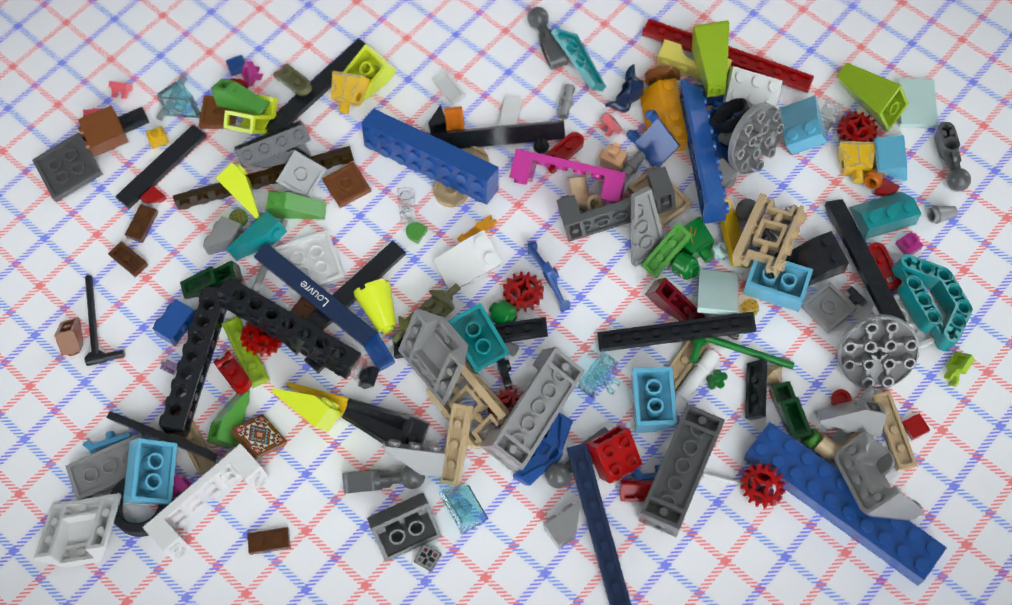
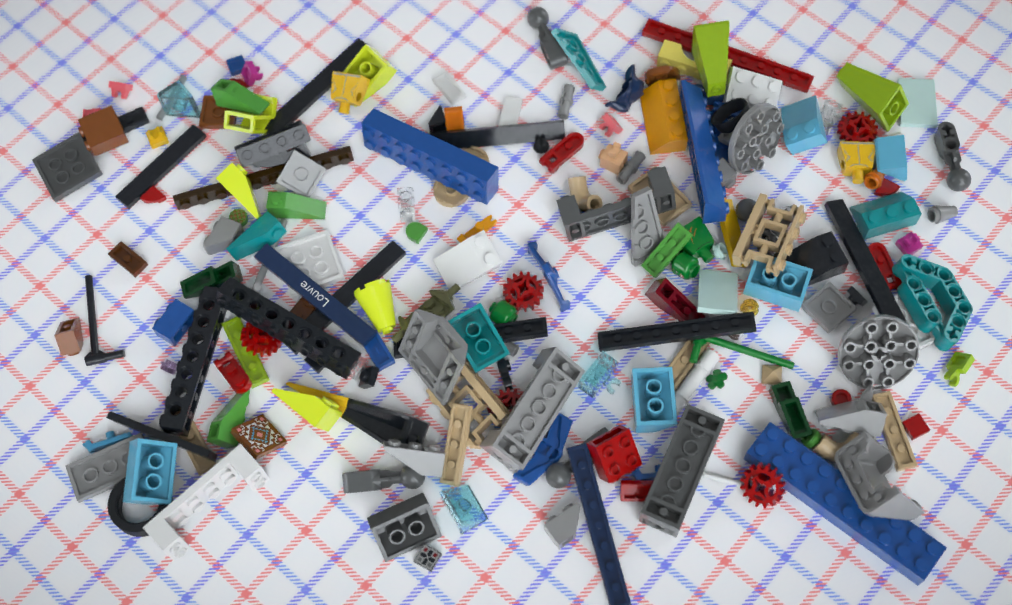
white slope [33,493,122,568] -> none
reddish brown plate [124,204,159,243] -> none
dark pink tile [172,474,192,497] -> none
reddish brown plate [247,527,291,555] -> none
olive plate [273,63,312,96] -> none
dark orange tile [322,162,372,208] -> none
dark pink plate [509,148,628,204] -> none
flag [626,110,680,168] -> none
black plate [745,359,767,421] -> none

